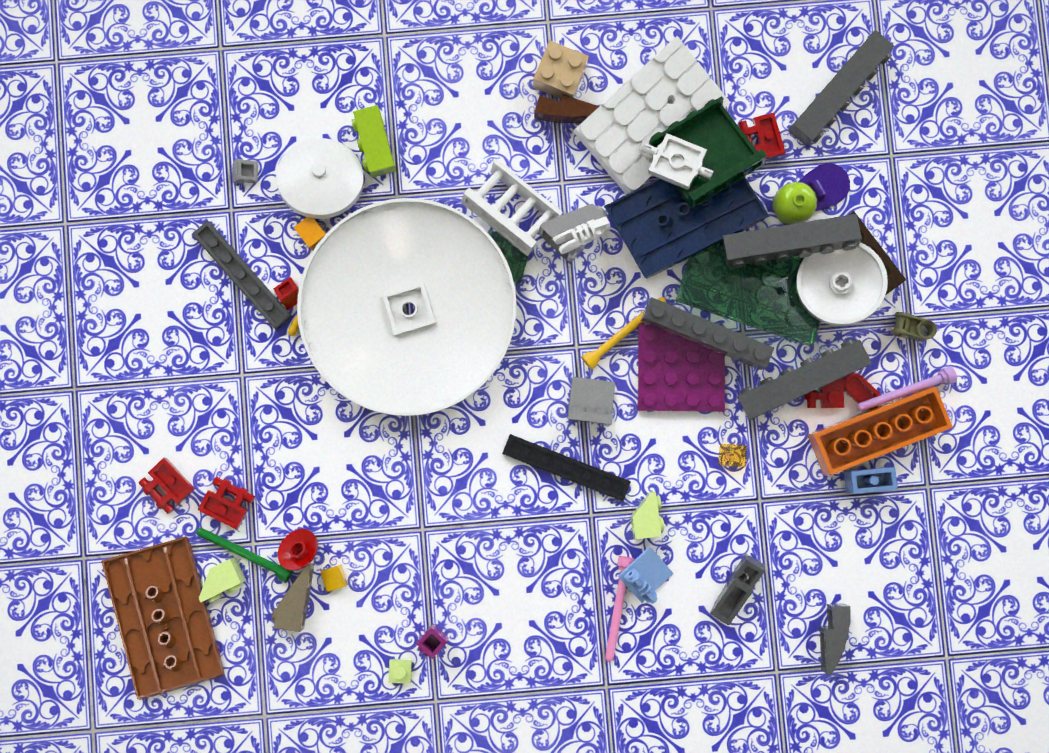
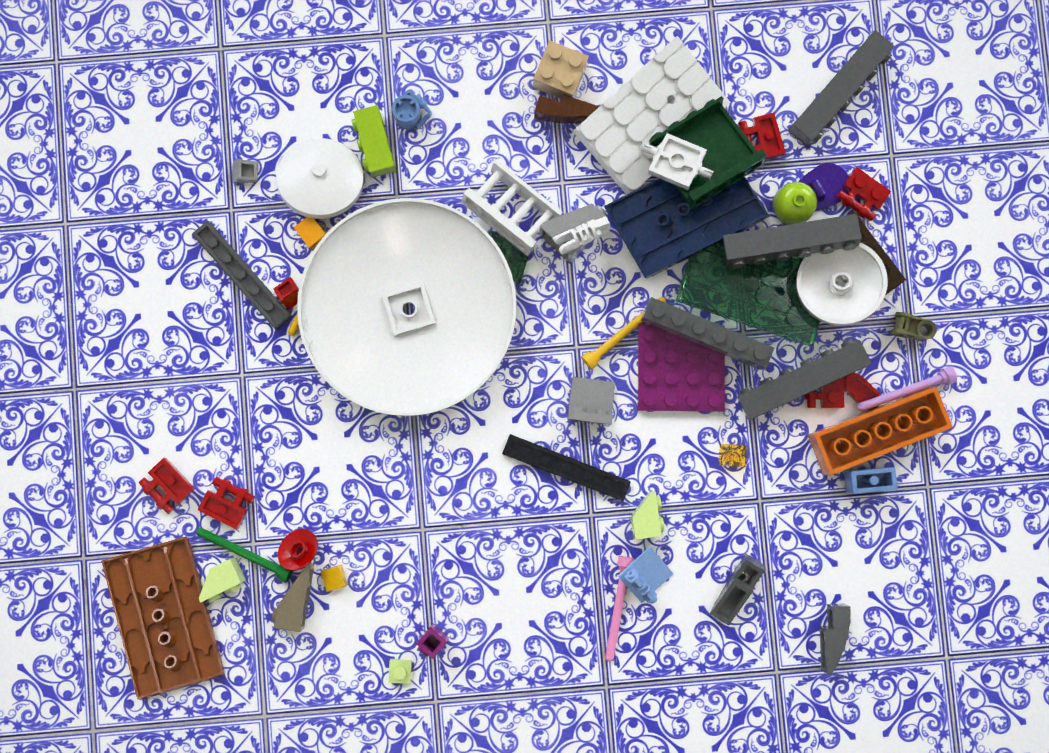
none -> medium blue piece [392,90,432,130]
none -> red plate [836,167,891,221]

